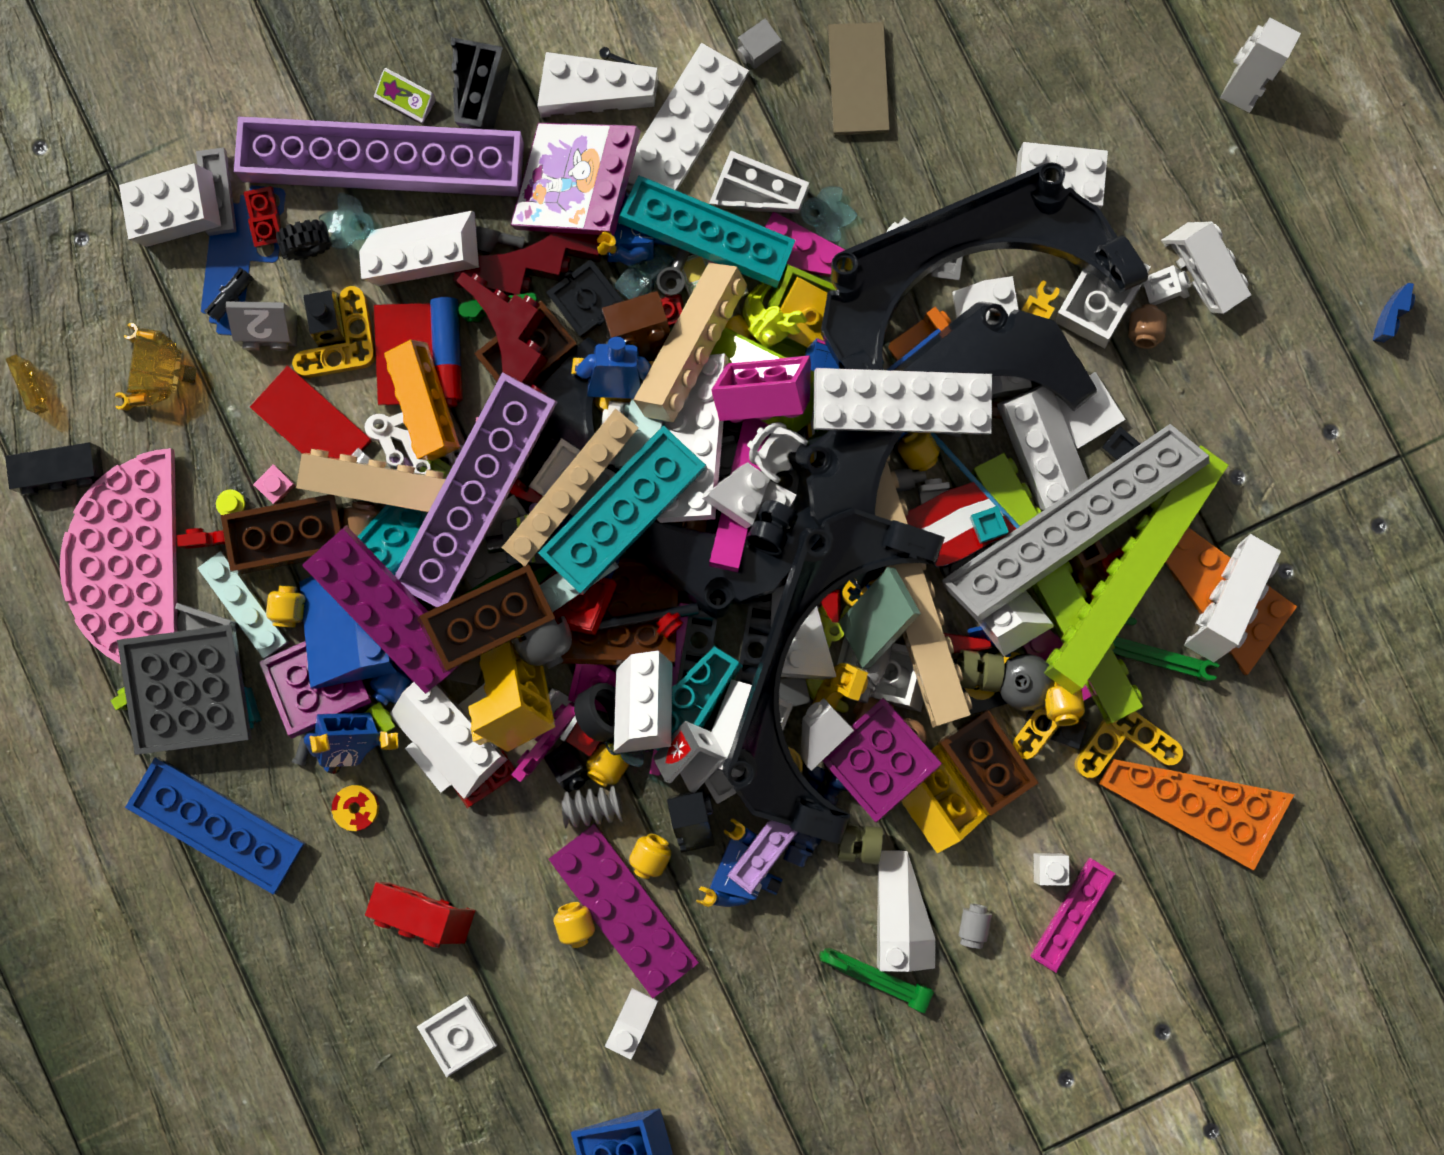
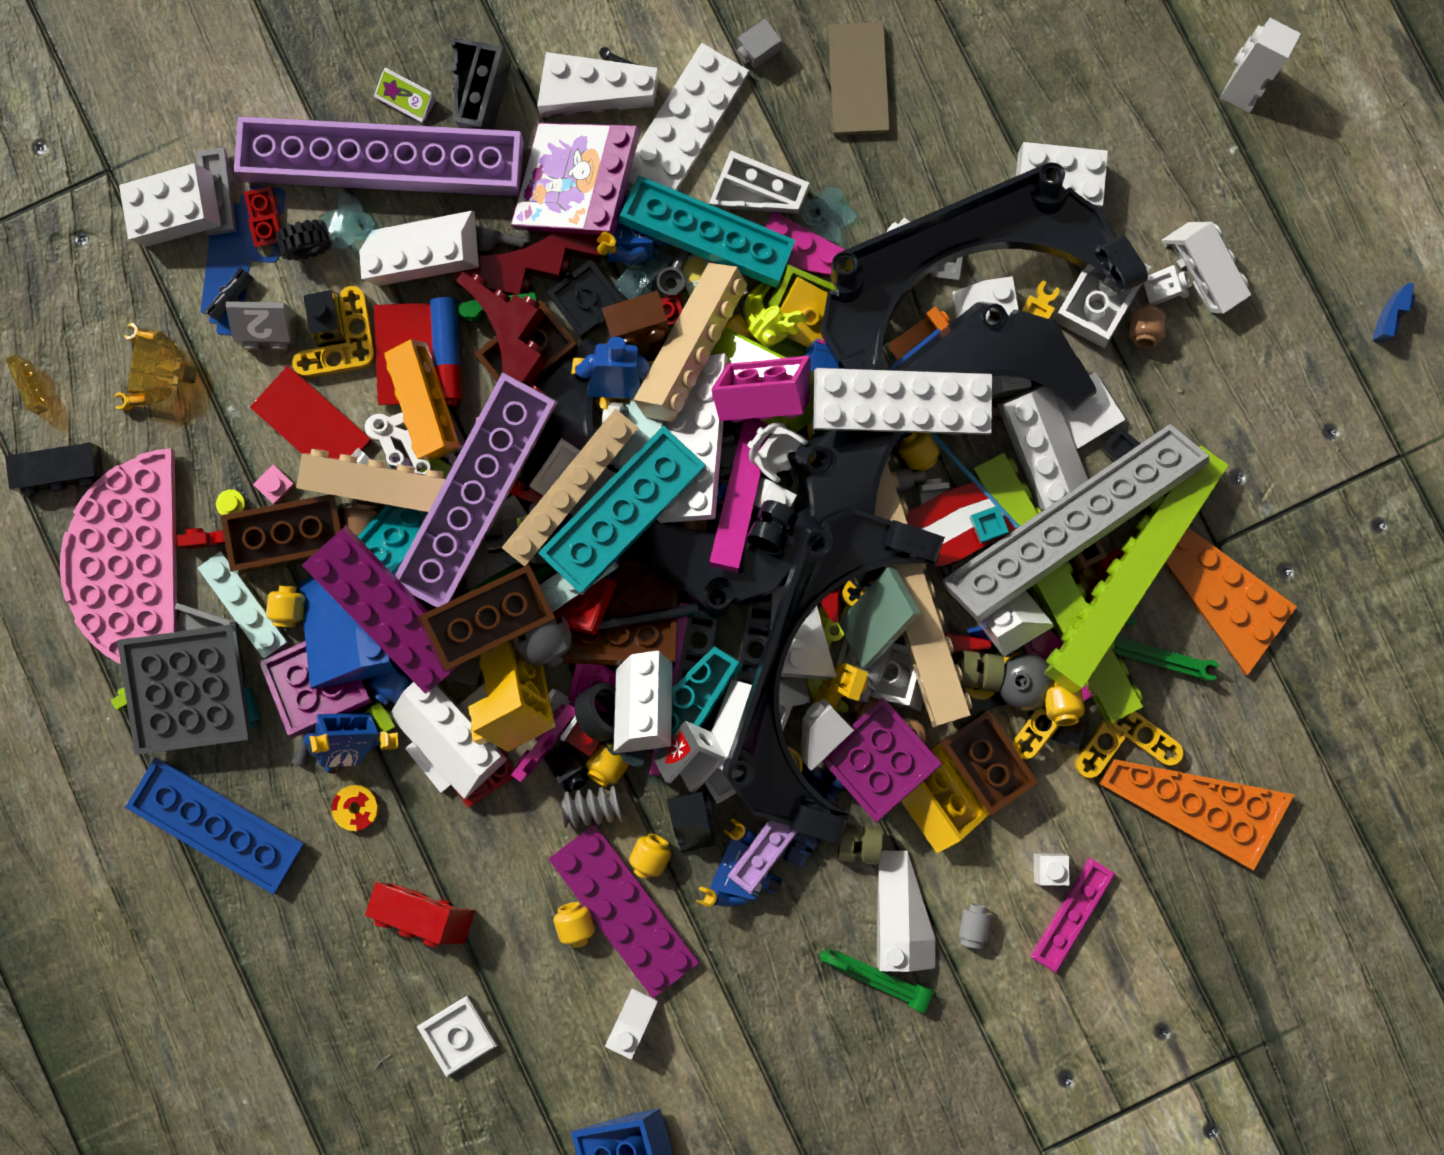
red plate [657,612,684,639] -> none
white wing [702,462,770,528] -> none
white wedge [1184,534,1281,662] -> none

